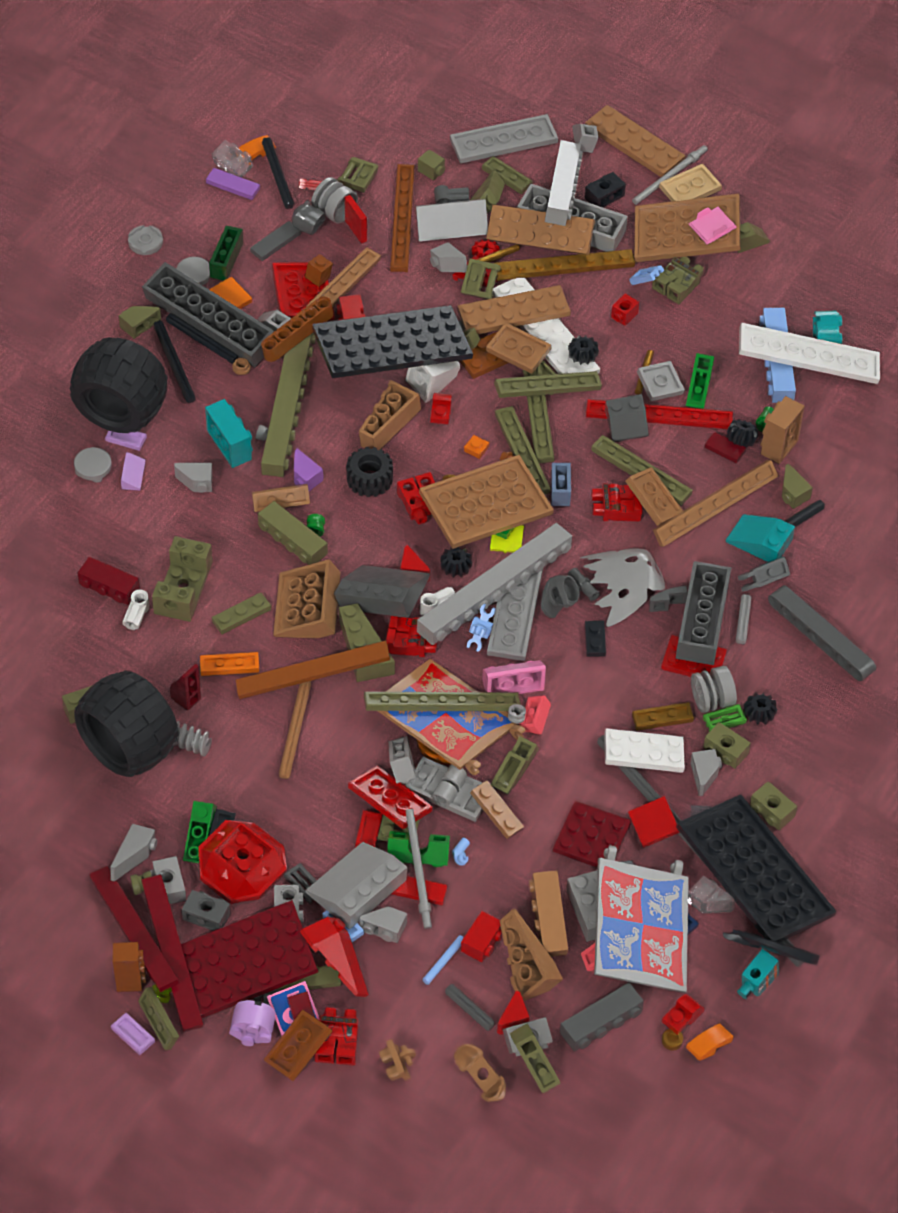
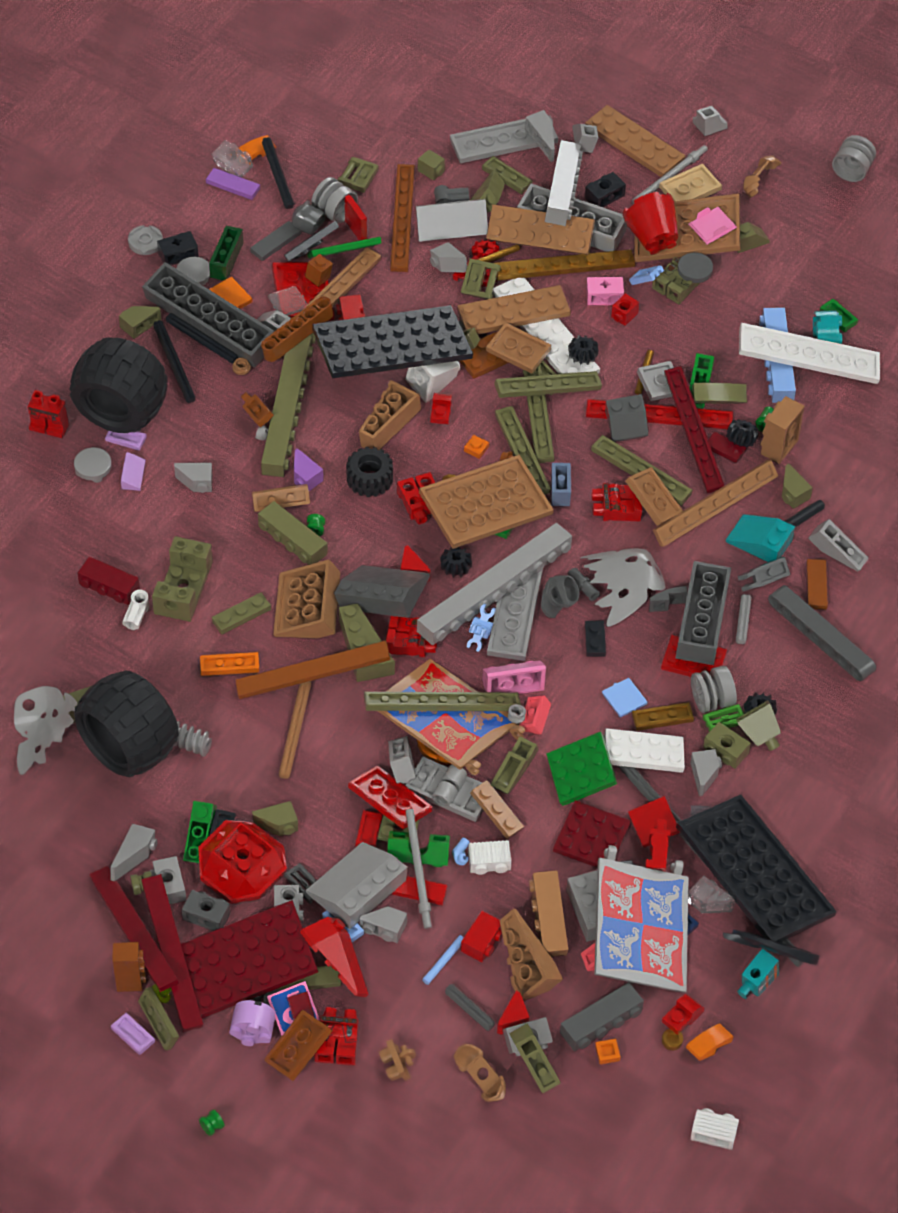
dark red slope [170,664,201,711] -> none
teal brick [205,399,253,468] -> none
axle [299,178,322,190] -> none
white piece [420,587,455,616] -> none
neon yellow piece [490,525,524,553] -> none
olive brick [750,781,797,830] -> none
none -> light grey piece [14,686,77,775]
none -> red hips [27,390,69,439]
none -> black brick [157,231,198,265]
none -> green wheel [198,1109,225,1136]
none -> dark orange plate [241,392,274,428]
none -> olive slope [252,801,298,836]
none -> clear piece [268,286,308,316]
none -> wing [284,221,339,261]
none -> green tile [307,236,382,259]
none -> white brick [468,840,511,875]
none -> light grey slope [525,110,555,162]
none -> green plate [546,731,617,806]
none -> bright pink brick [586,277,624,305]
none -> orange plate [595,1039,621,1064]
none -> light blue piece [602,678,647,718]
none -> red cone [622,192,678,255]
none -> red hips [645,819,671,872]
none -> dark red tile [664,366,725,494]
none -> dark grey tile [678,252,713,283]
none -> white brick [690,1108,739,1150]
none -> olive slope [692,383,747,404]
none -> light grey brick [693,106,727,136]
none -> torso [736,700,781,751]
none -> medium nougat piece [743,155,782,198]
none -> dark orange tile [806,559,828,610]
none -> light grey slope [808,519,869,572]
none -> green plate [820,299,858,332]
none -> light grey wheel [832,135,877,182]

